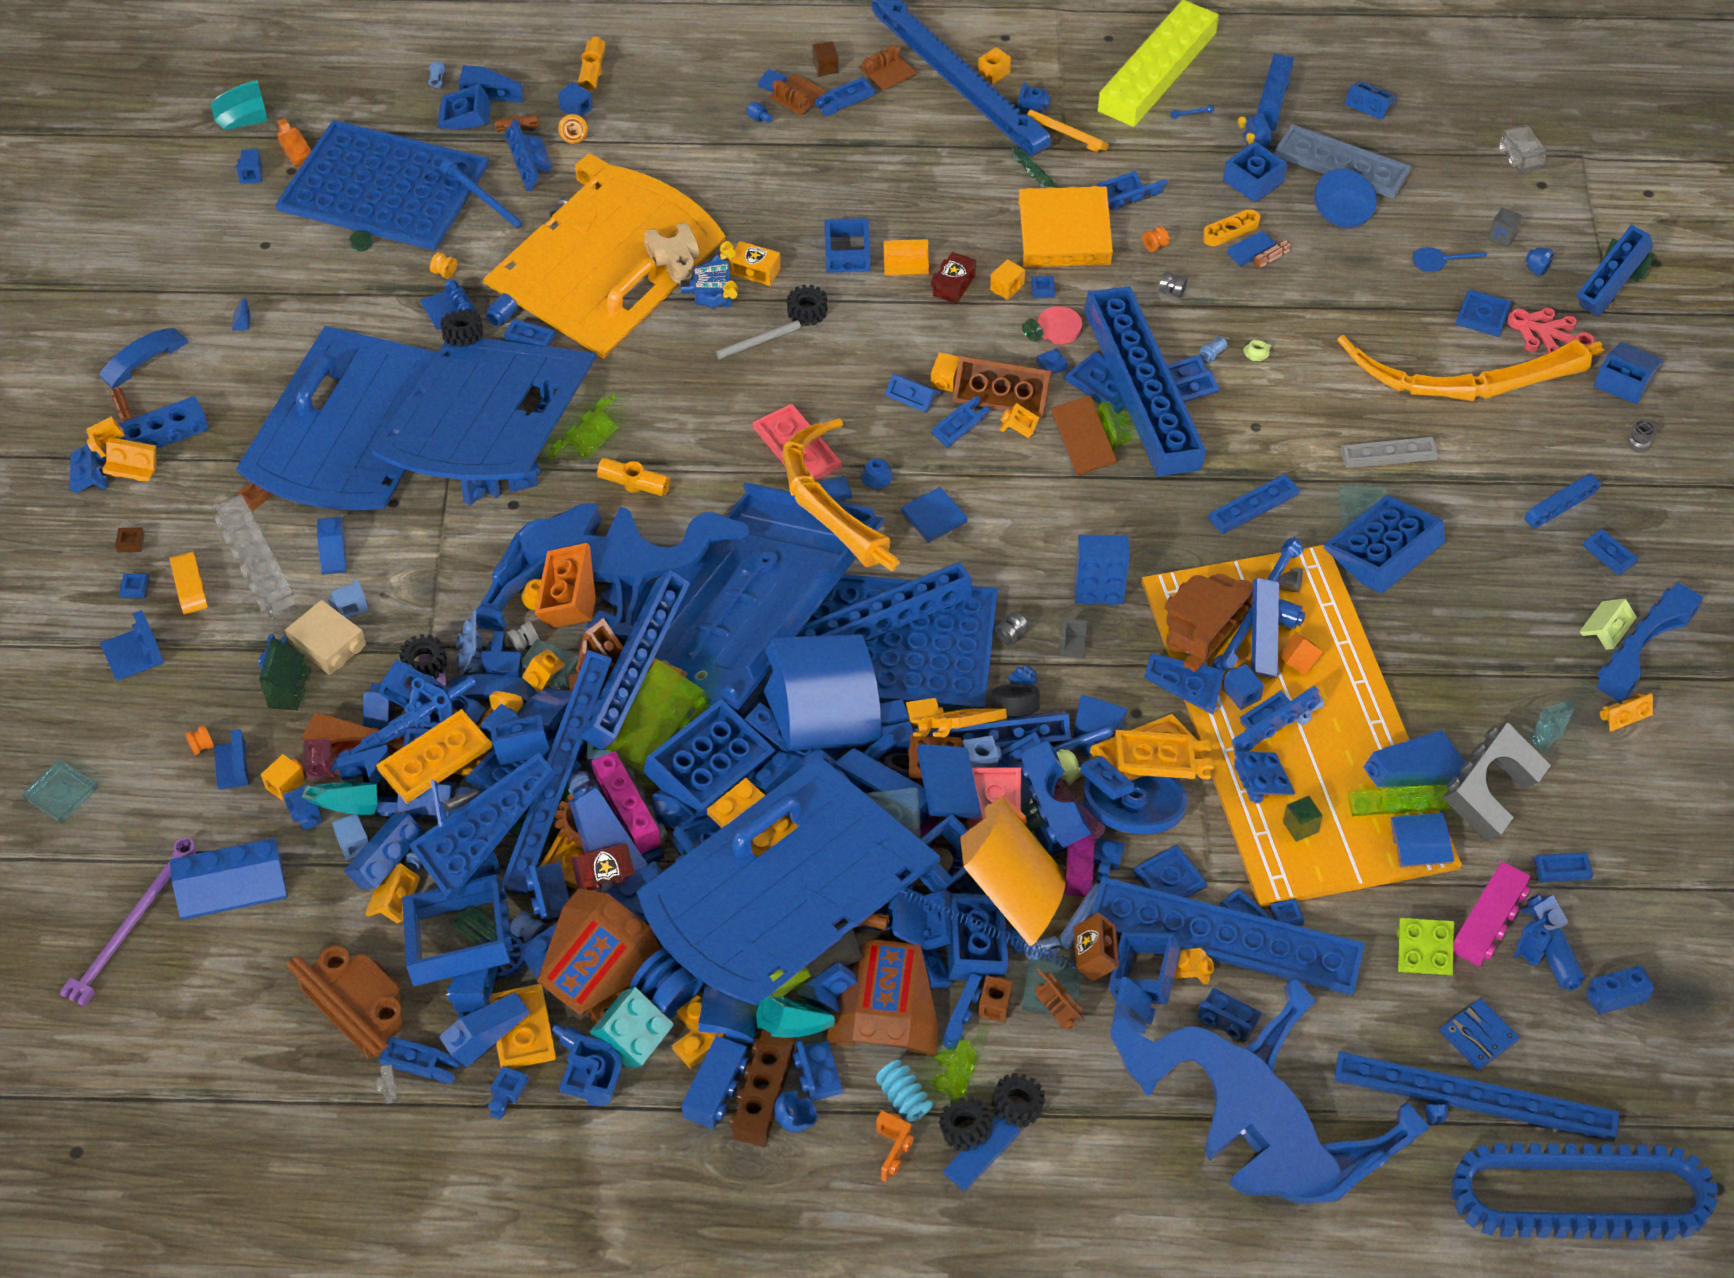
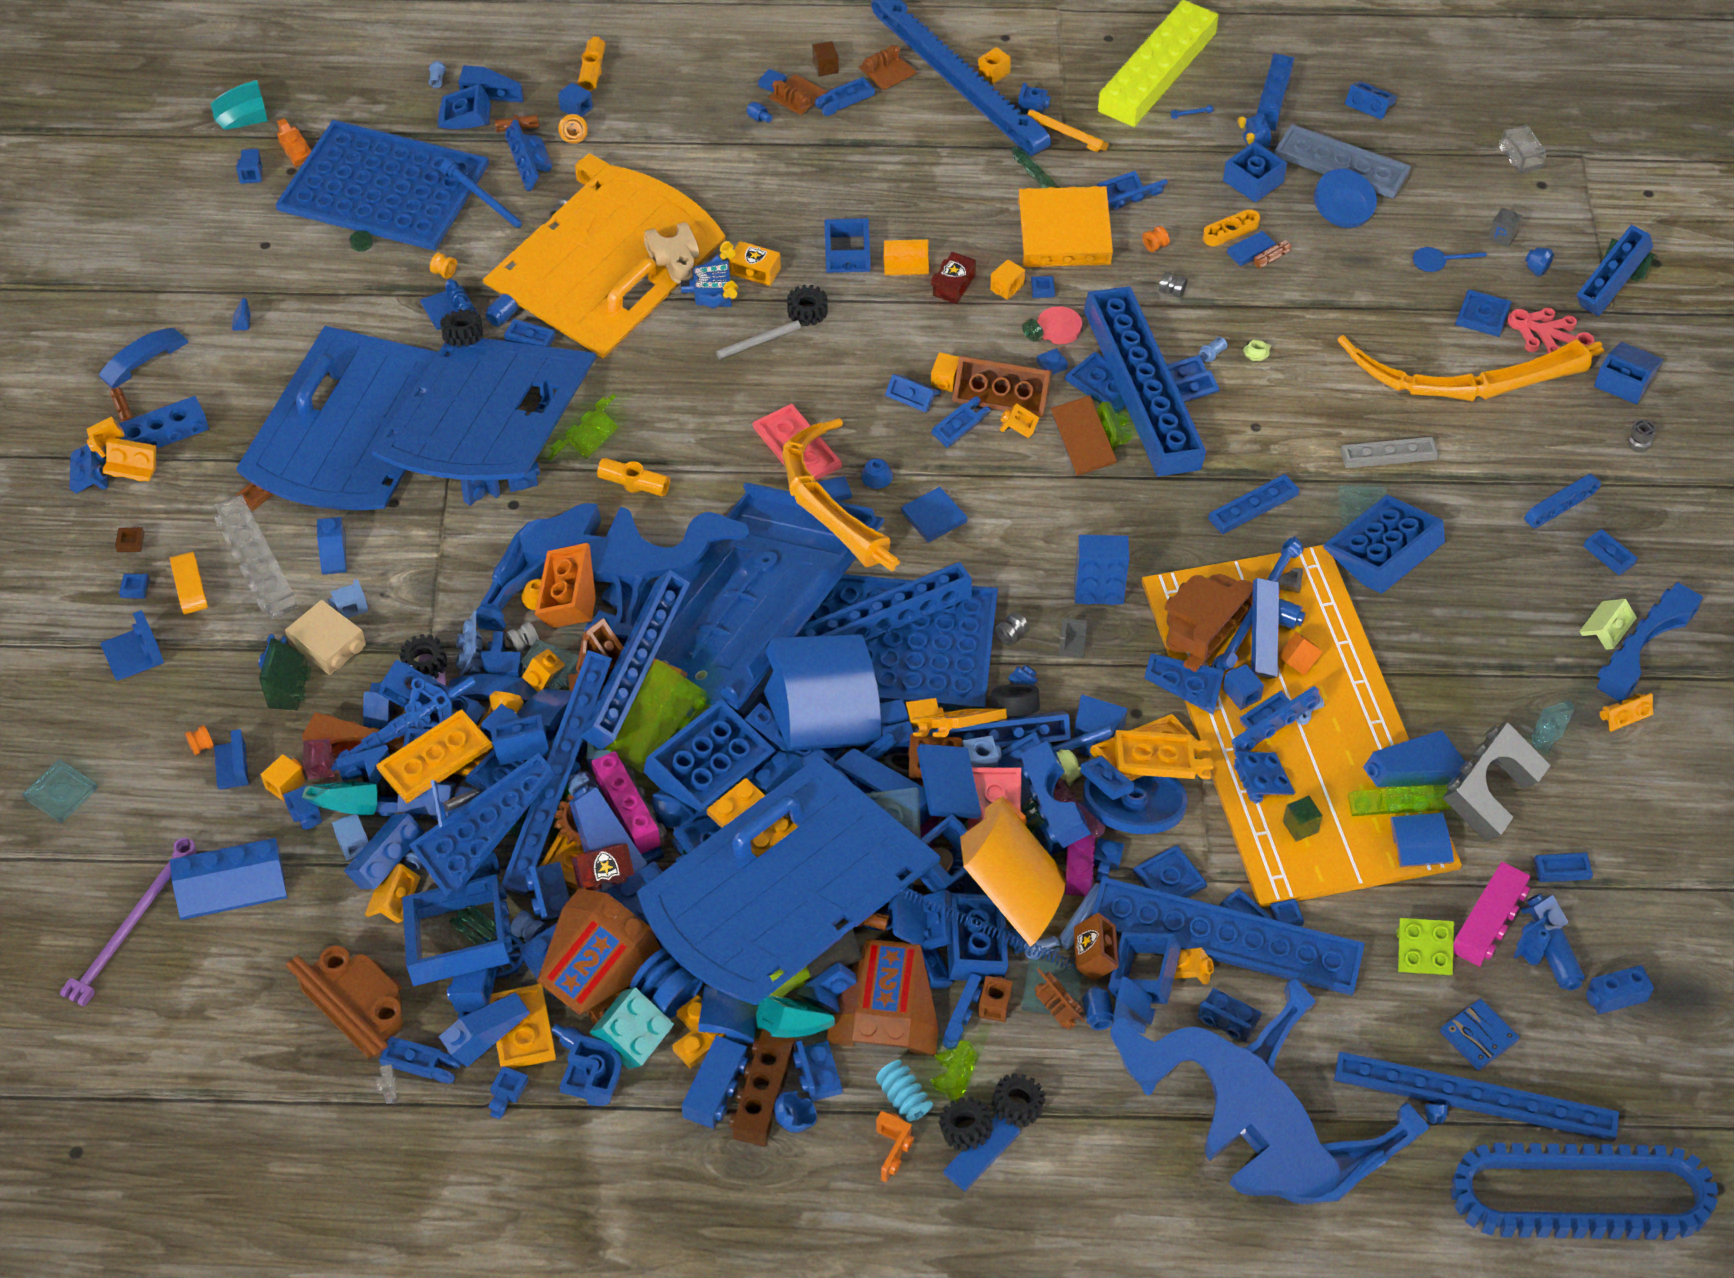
none -> blue brick [1082,987,1114,1030]

